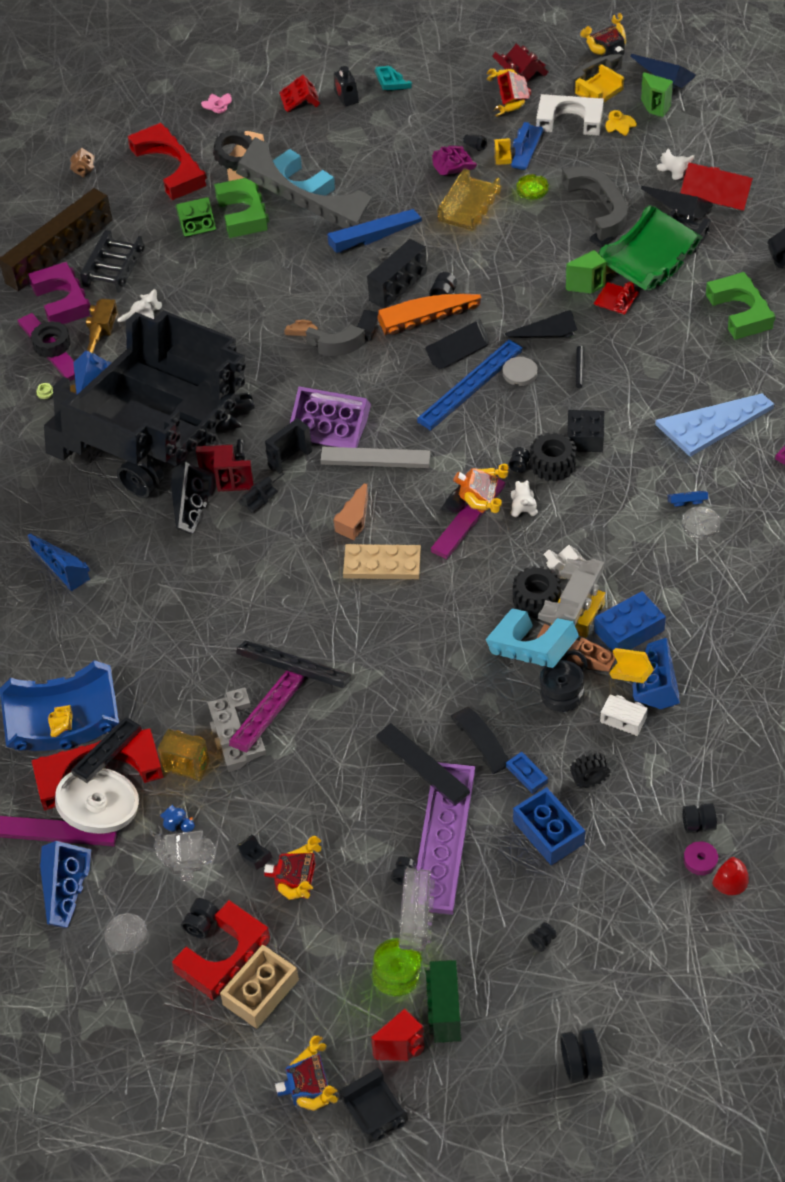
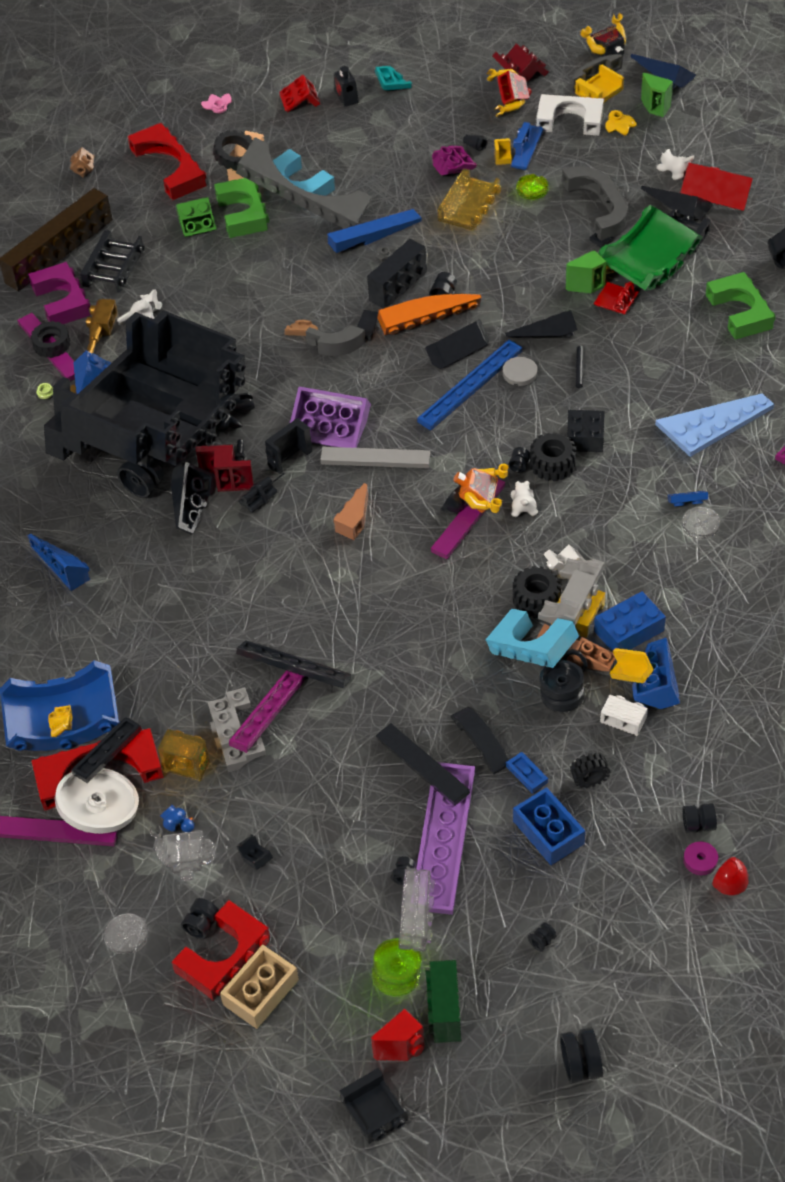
blue wedge [40,841,91,928] -> none
torso [264,836,321,900] -> none
torso [275,1036,338,1111] -> none
tan plate [343,544,421,579] -> none

